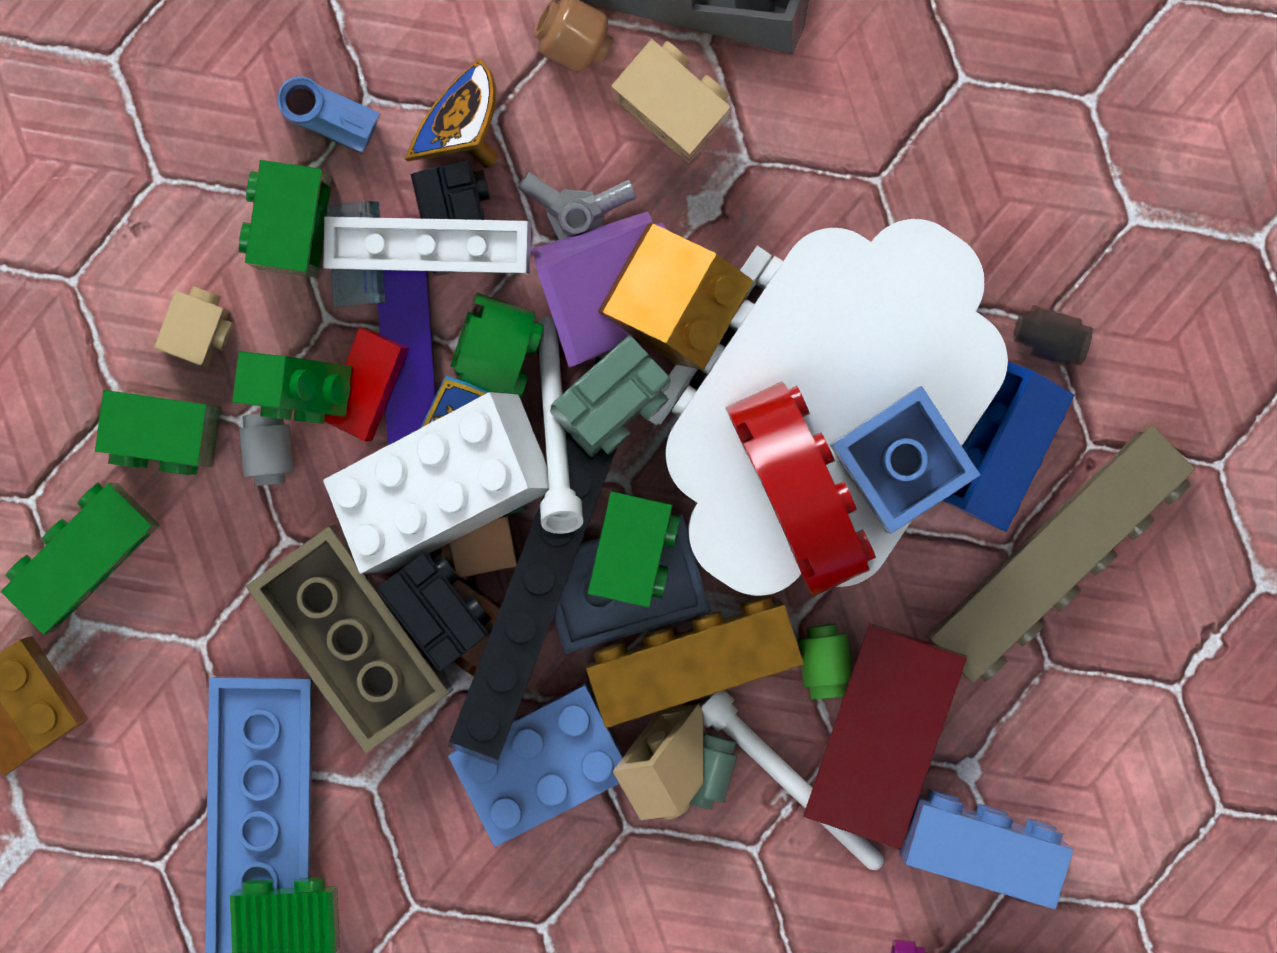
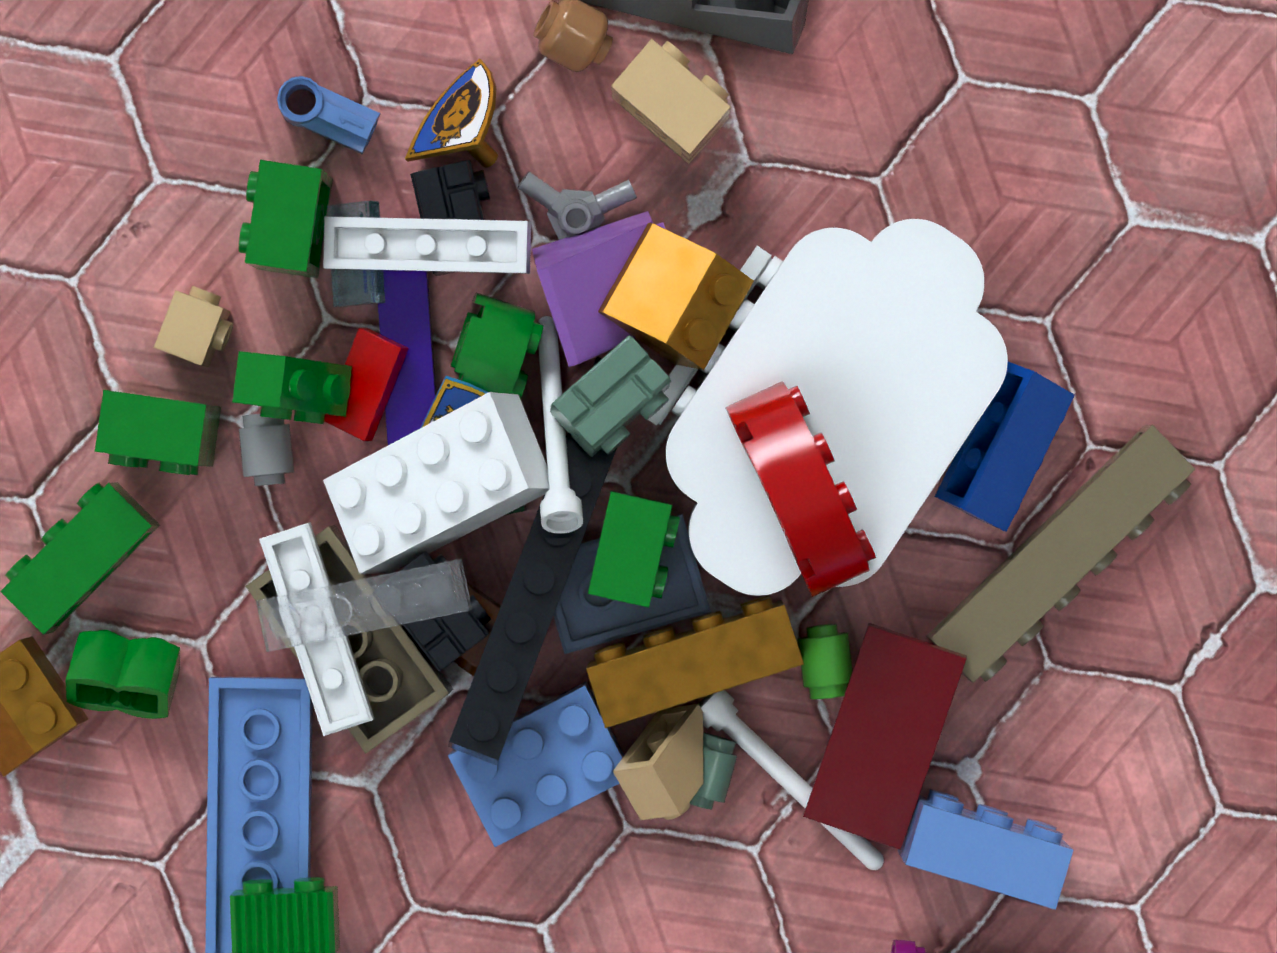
medium nougat brick [441,516,518,578] -> none
medium blue brick [829,386,980,534] -> none
clear smoke brick [1013,305,1092,367] -> none
none -> green brick [65,630,180,719]
none -> clear plate [256,558,472,652]
none -> white tile [259,522,374,736]

